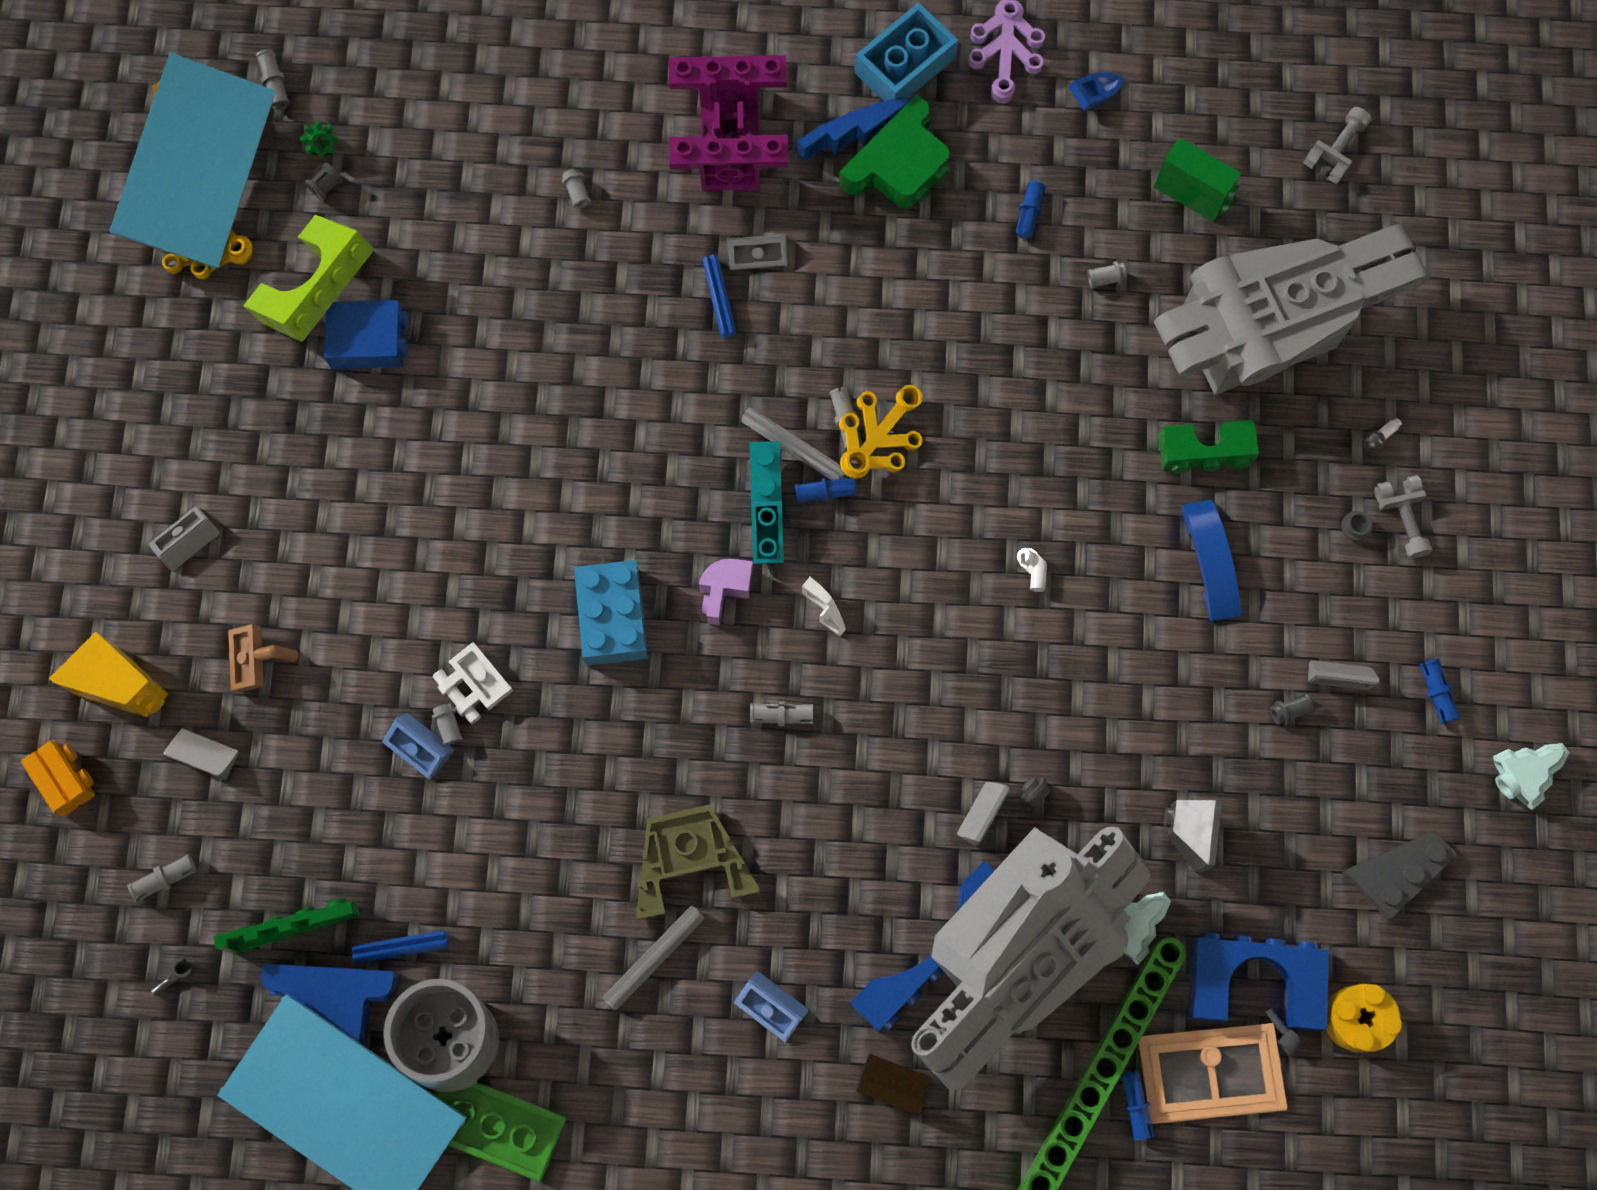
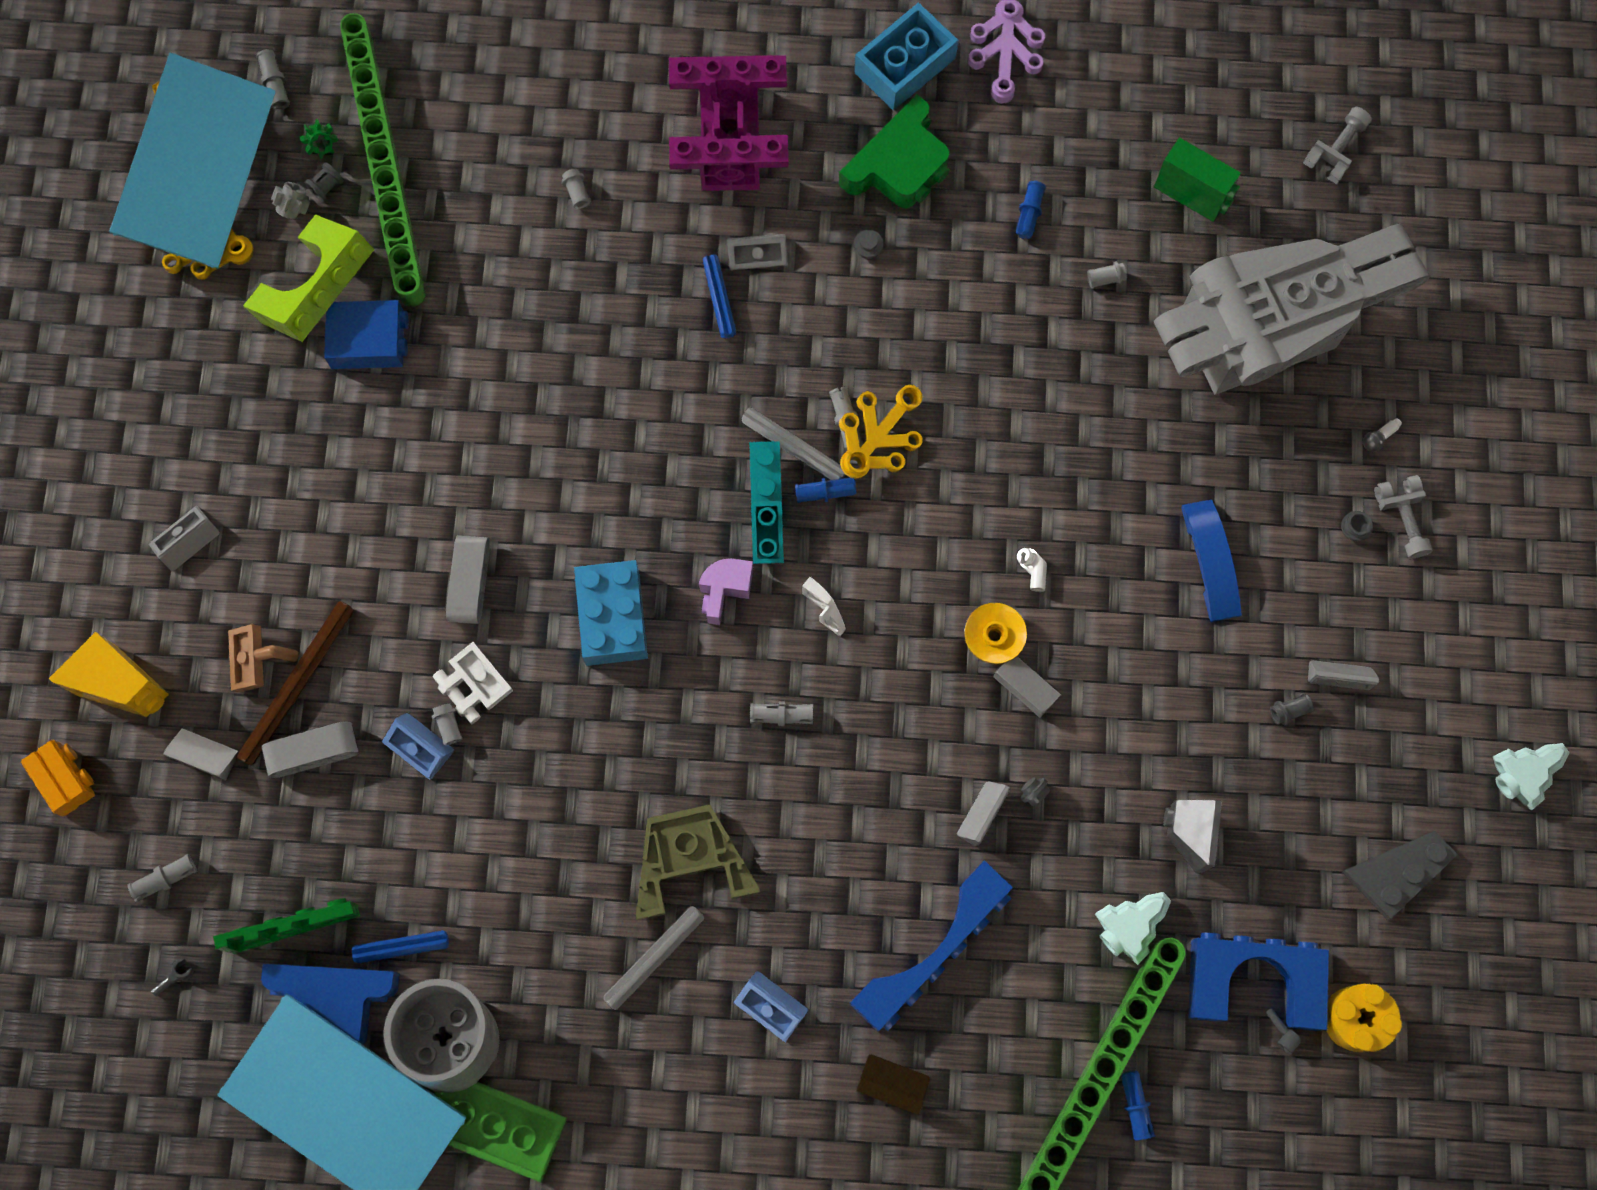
blue slope [797,97,910,163] -> none
light grey piece [911,826,1151,1090] -> none
blue plate [1069,72,1124,111] -> none
light nougat door [1138,1023,1287,1124] -> none
green arch [1158,420,1259,473] -> none
blue pin [1420,659,1461,724] -> none
none -> reddish brown axle [237,601,354,766]
none -> light grey beam [262,722,358,778]
none -> light grey gear [271,182,310,219]
none -> bright green beam [340,13,425,307]
none -> light grey beam [446,535,490,624]
none -> dark grey plate [854,230,883,259]
none -> yellow dish [964,603,1027,664]
none -> light grey slope [993,656,1061,718]

